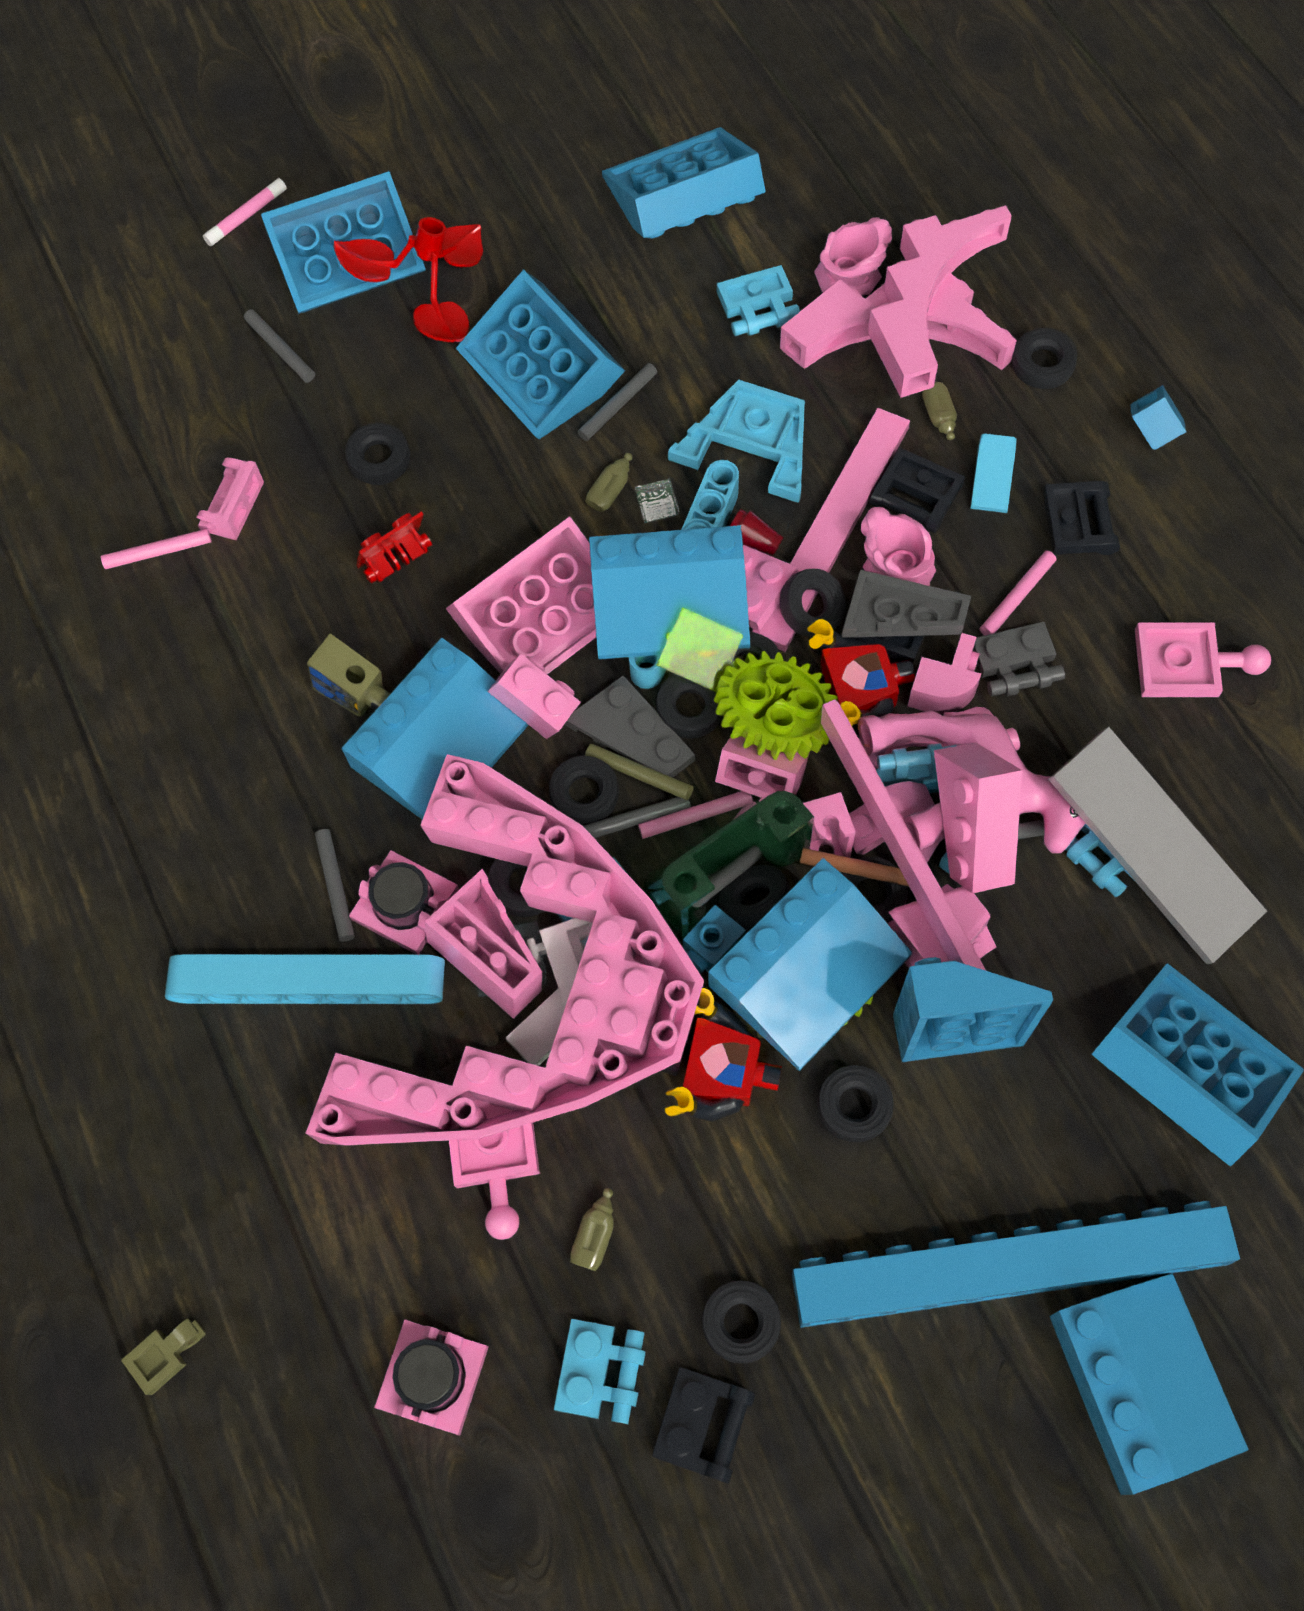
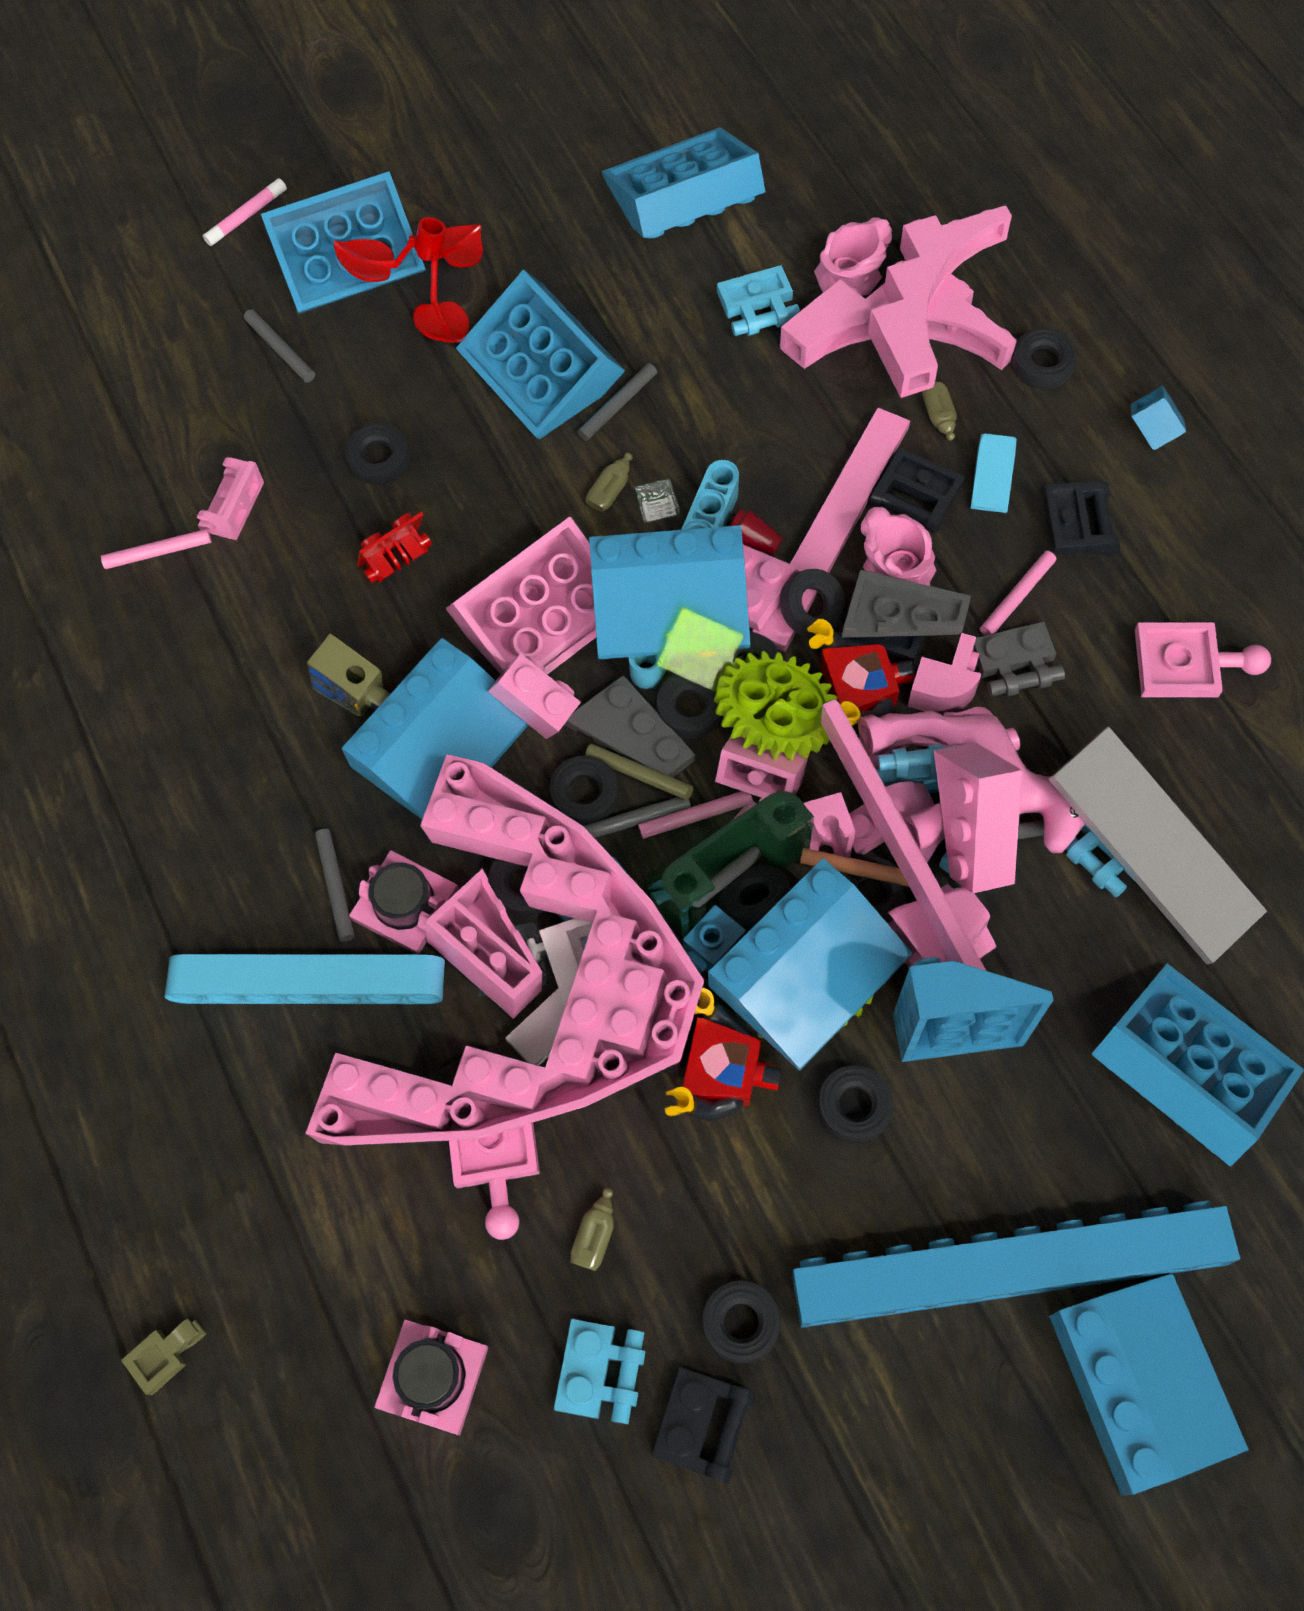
medium azure wing [668,380,805,503] -> none

